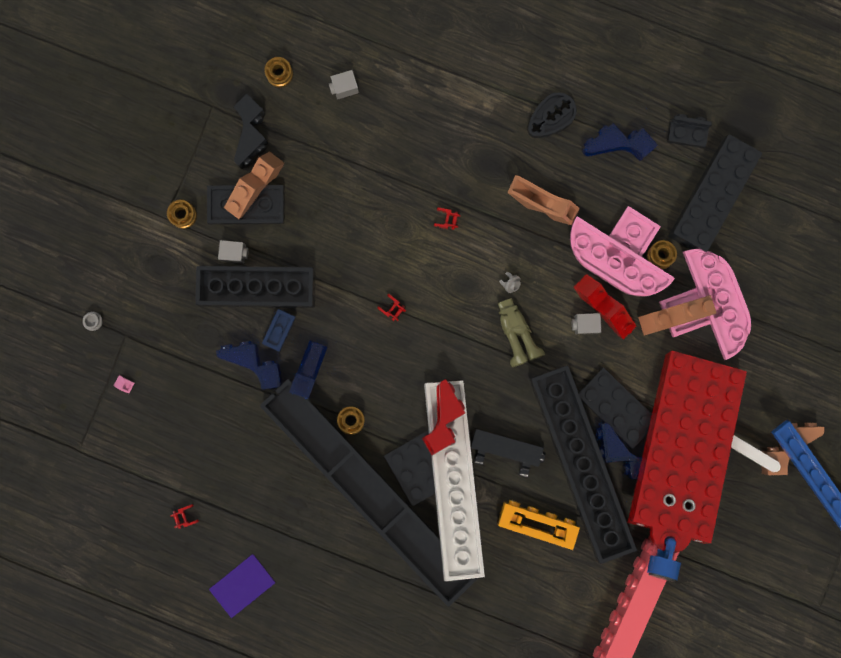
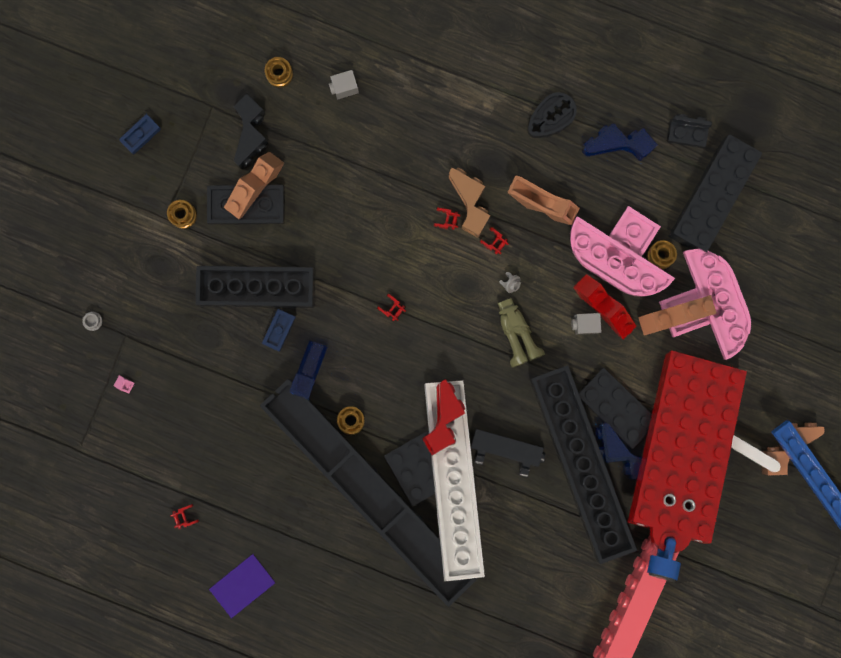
clear blue arch [216,341,283,390] -> none
light grey brick [218,240,248,264] -> none
light orange brick [497,500,580,550] -> none
none -> dark blue plate [119,114,161,155]
none -> medium nougat arch [449,168,490,238]
none -> red piece [480,227,509,255]

